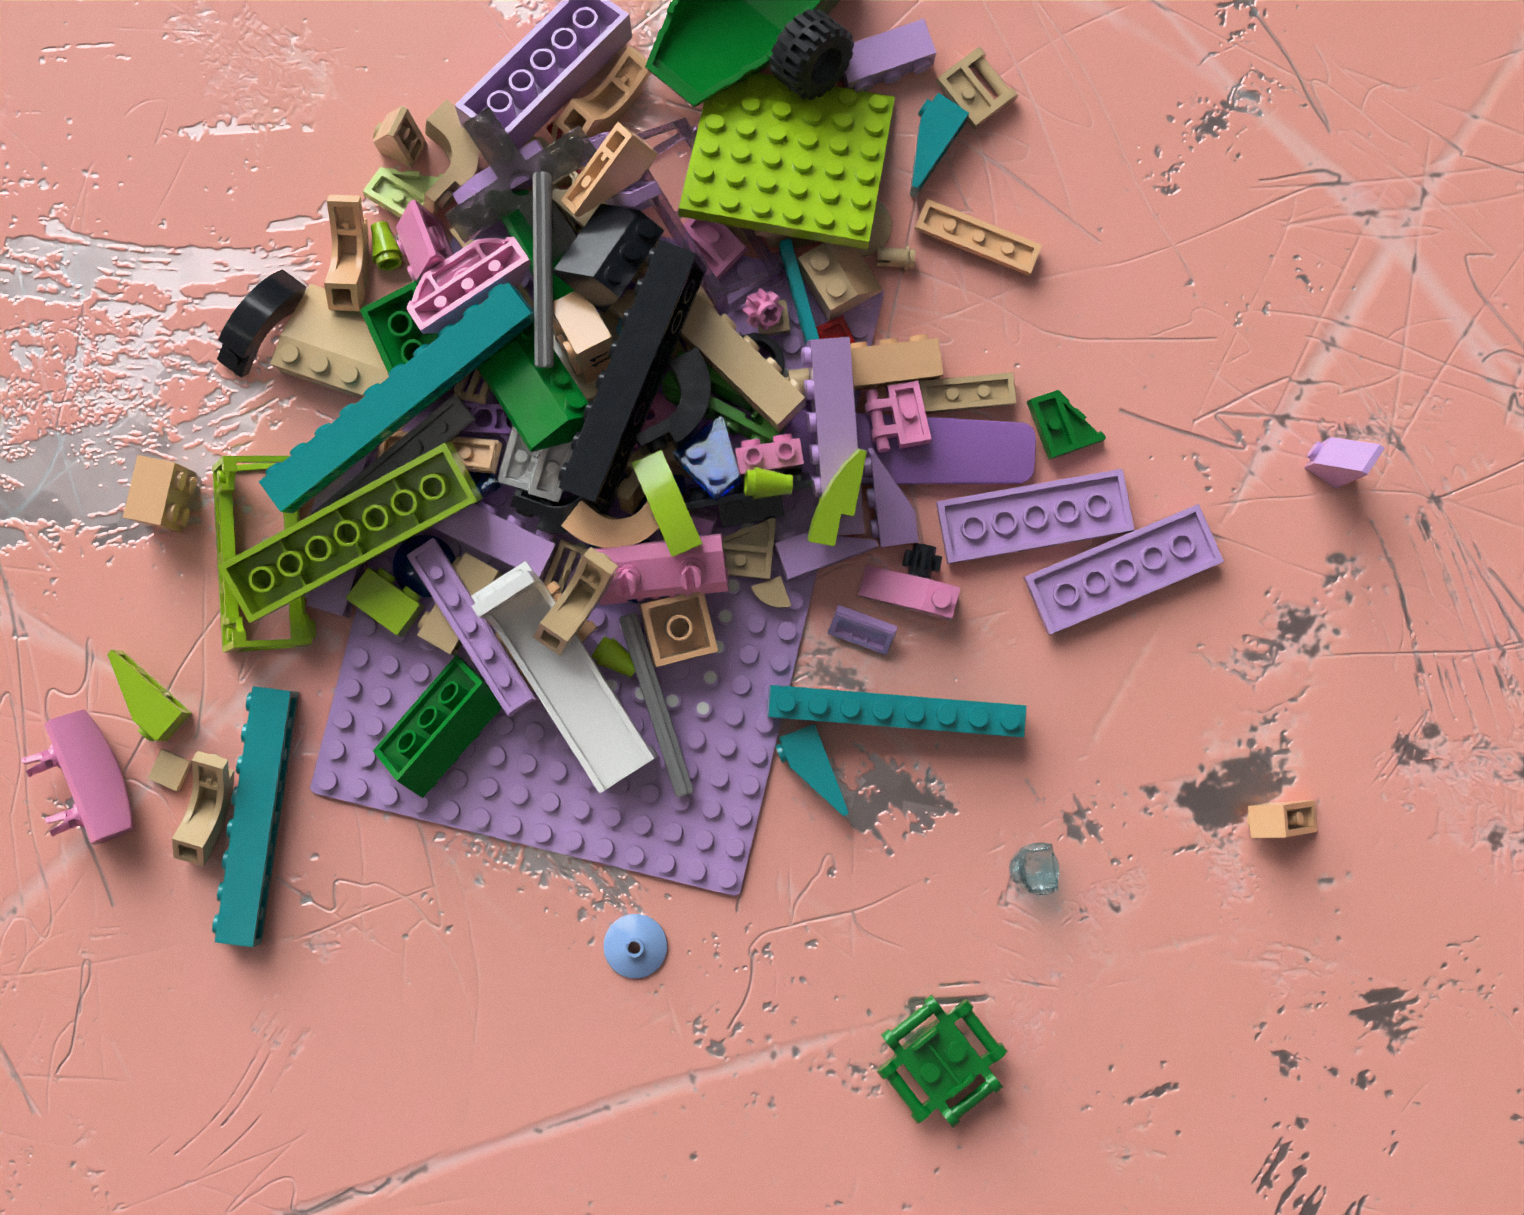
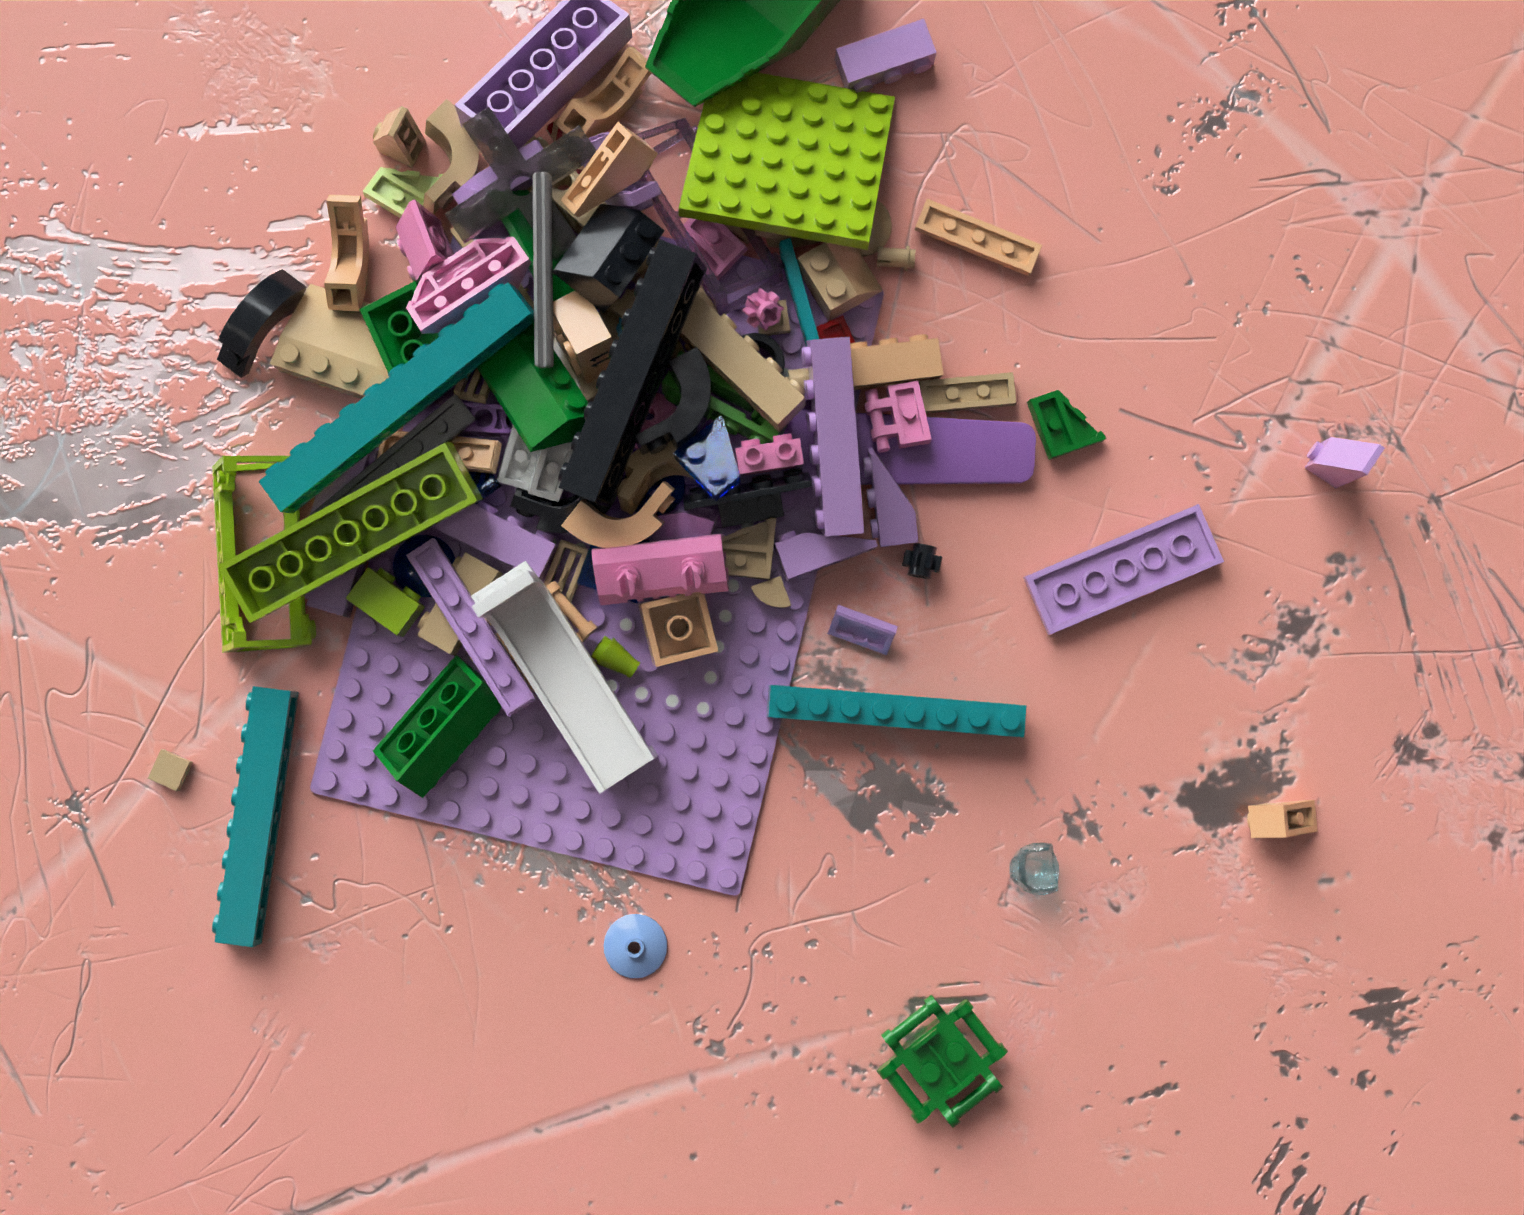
bright pink piece [21,709,134,845] -> none
lime slope [107,649,192,742] -> none
light nougat brick [123,455,197,533] -> none
tan arch [172,751,235,867] -> none
lime cone [370,221,403,271] -> none
tan arch [533,547,618,656] -> none
light grey axle [619,613,694,797] -> none
lime slope [631,450,702,557] -> none
lime cone [744,467,793,499] -> none
black tyre [770,9,854,100] -> none
teal slope [775,724,849,816] -> none
lime slope [807,448,867,546] -> none
bright pink slope [858,565,960,621] -> none
teal slope [910,92,969,198] -> none
tan plate [936,47,1018,129] -> none
lavender plate [936,469,1135,564] -> none

